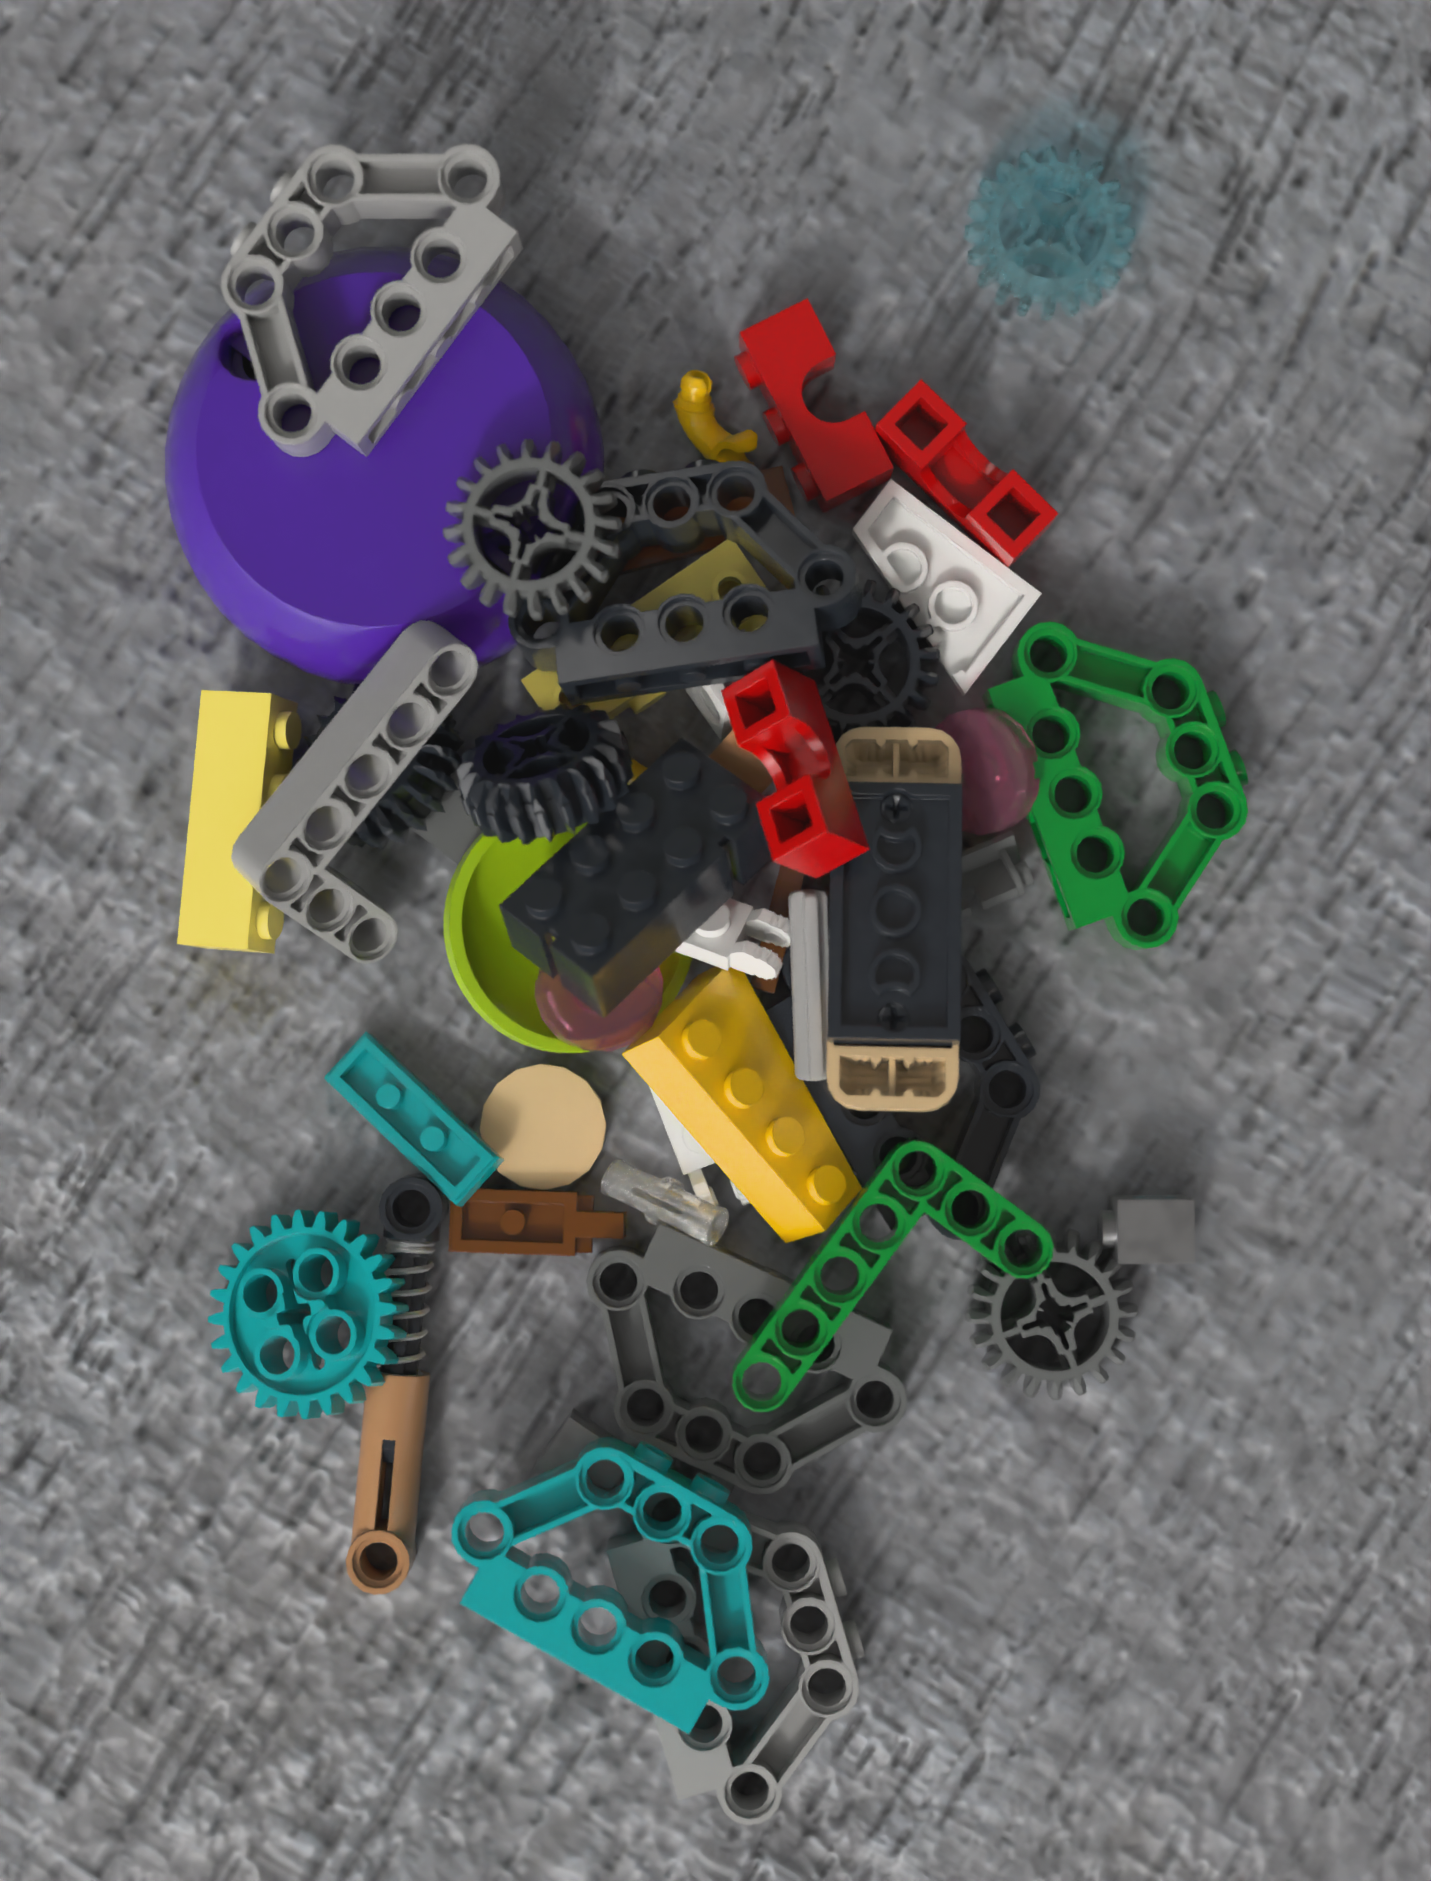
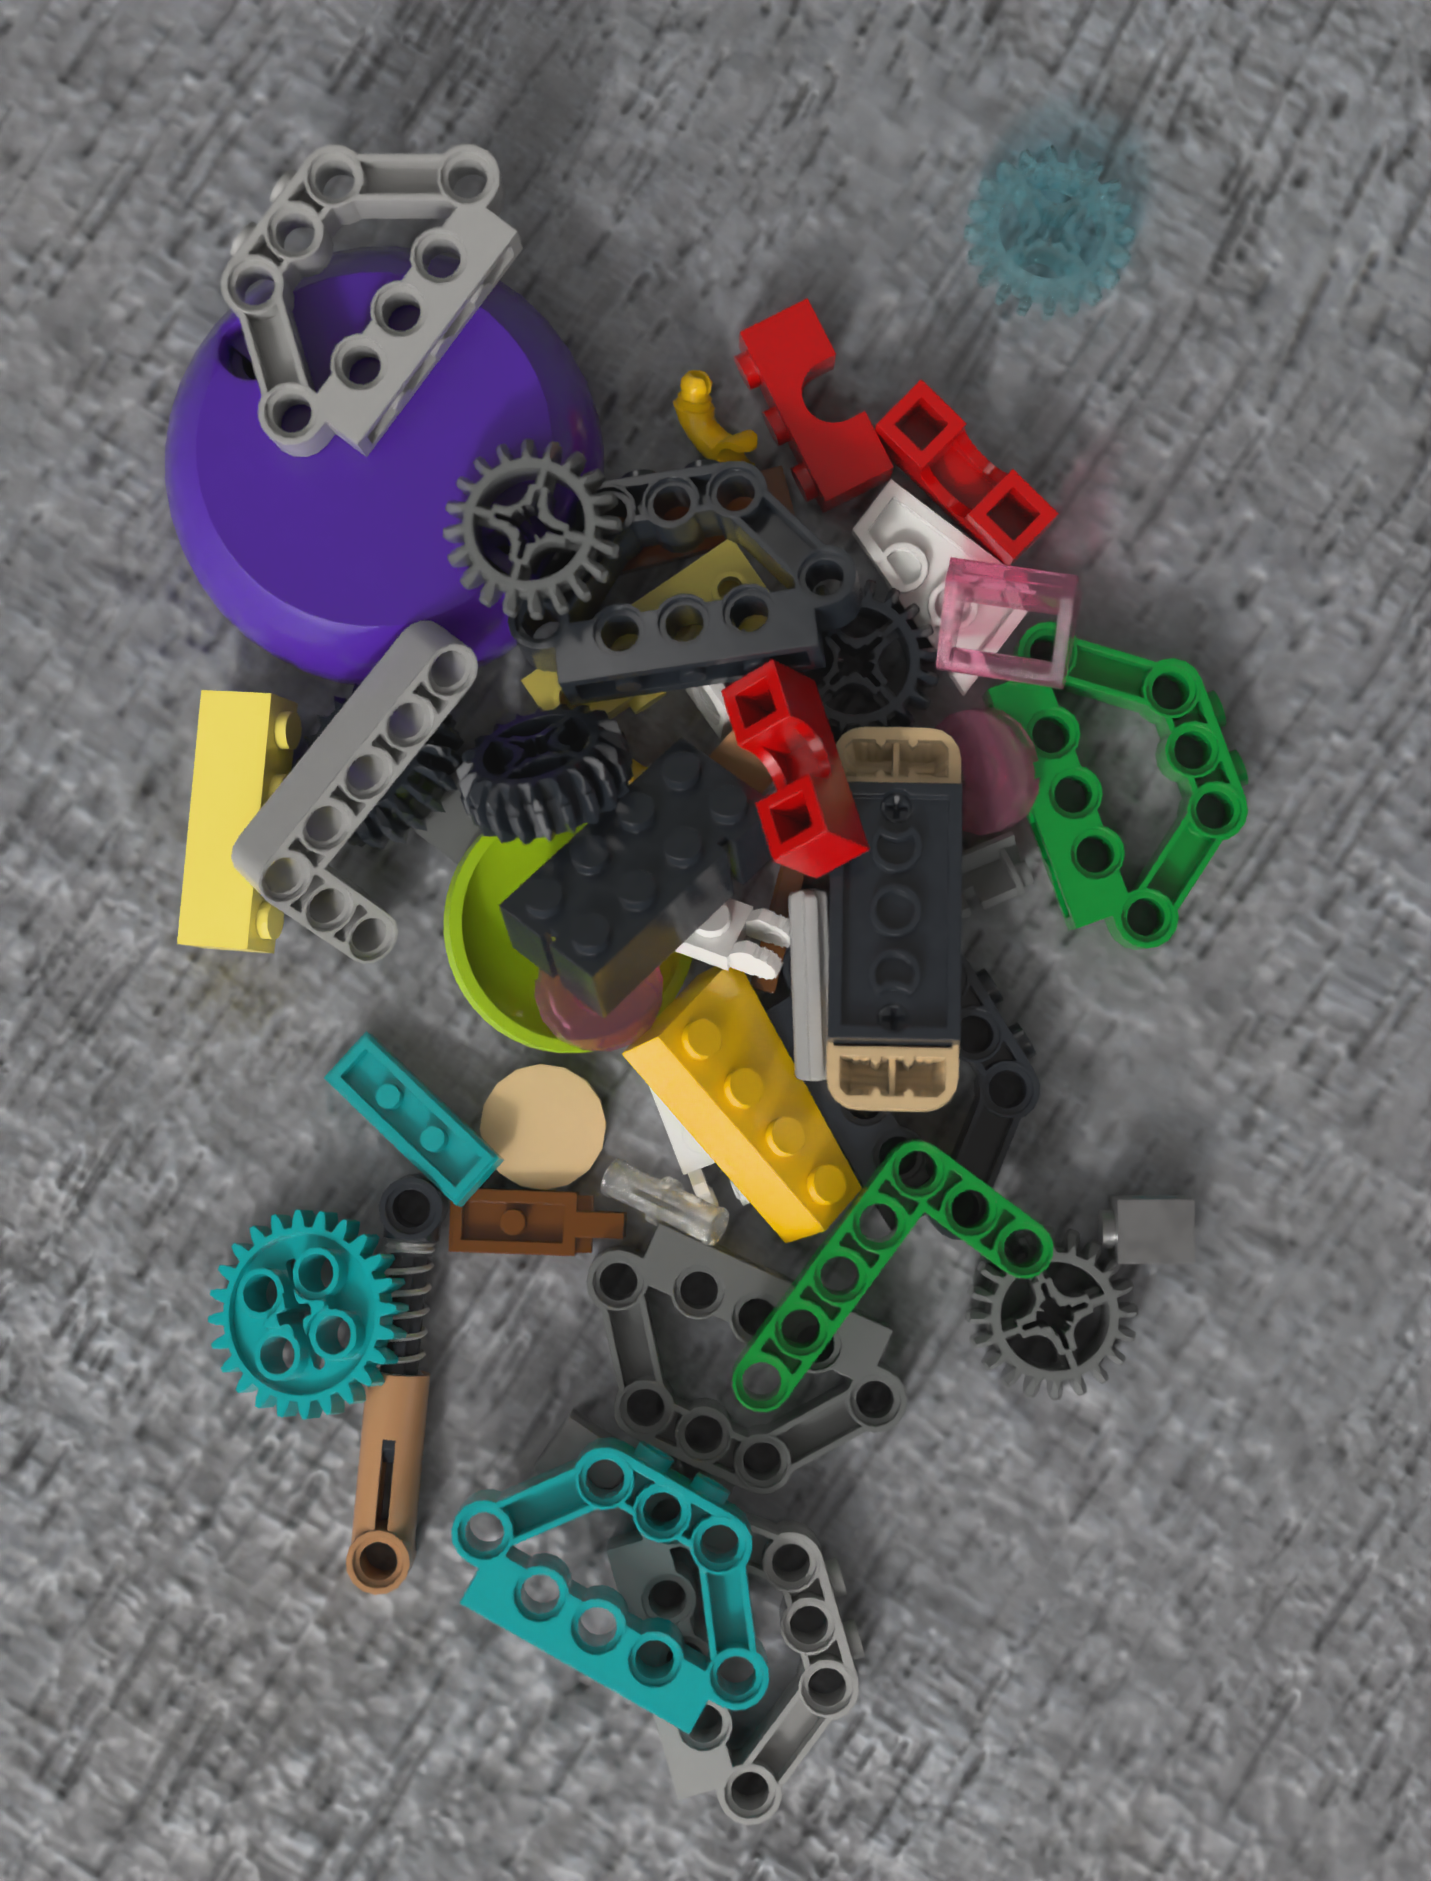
none -> clear pink tile [936,557,1083,689]

